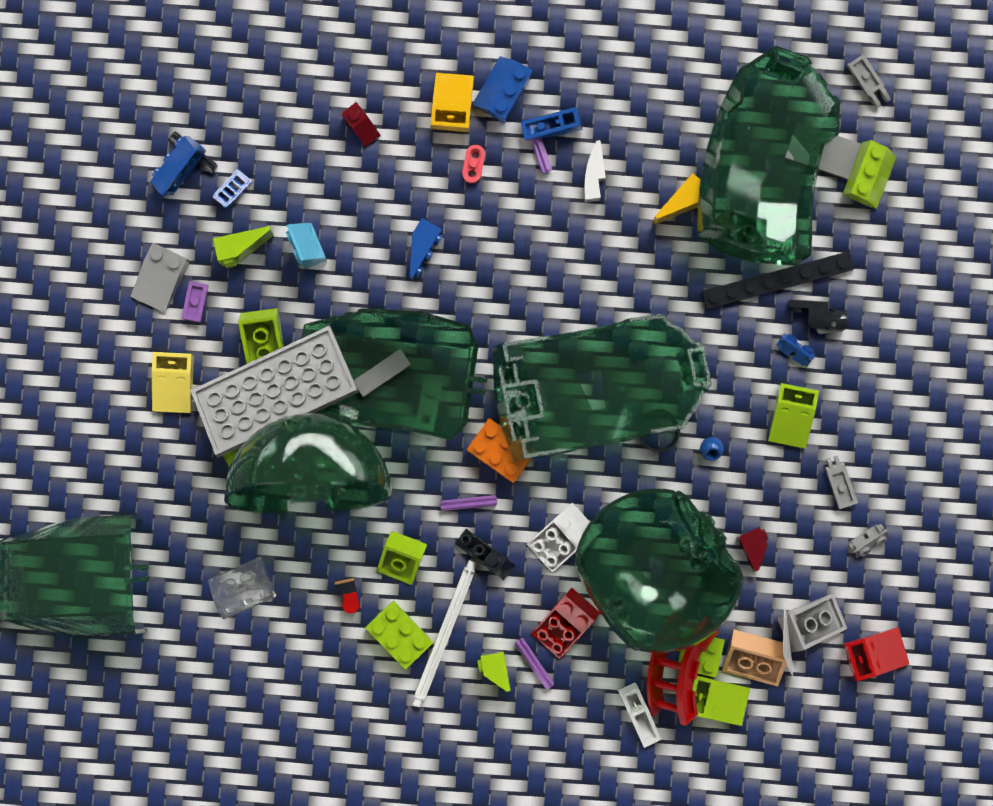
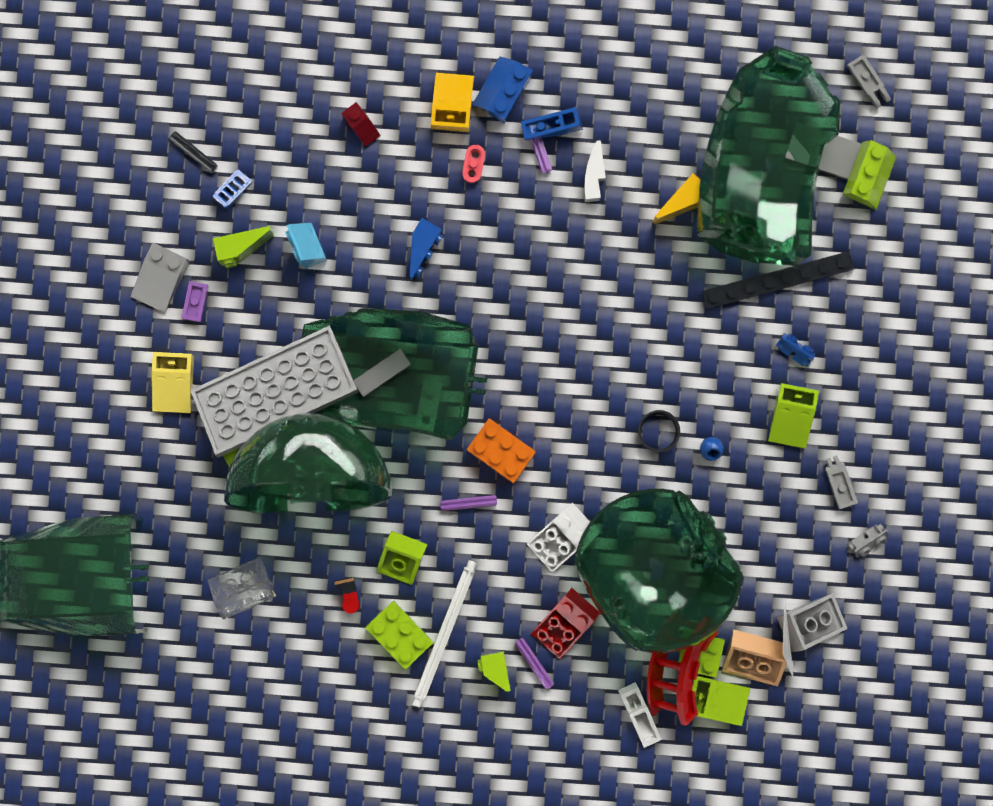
blue slope [150,136,207,196] -> none
lime slope [238,308,284,364] -> none
black slope [454,529,515,581] -> none
clear green windscreen [493,314,712,462] -> none
dark red slope [737,527,769,572] -> none
black plate [787,299,847,334] -> none
red slope [843,627,910,681] -> none

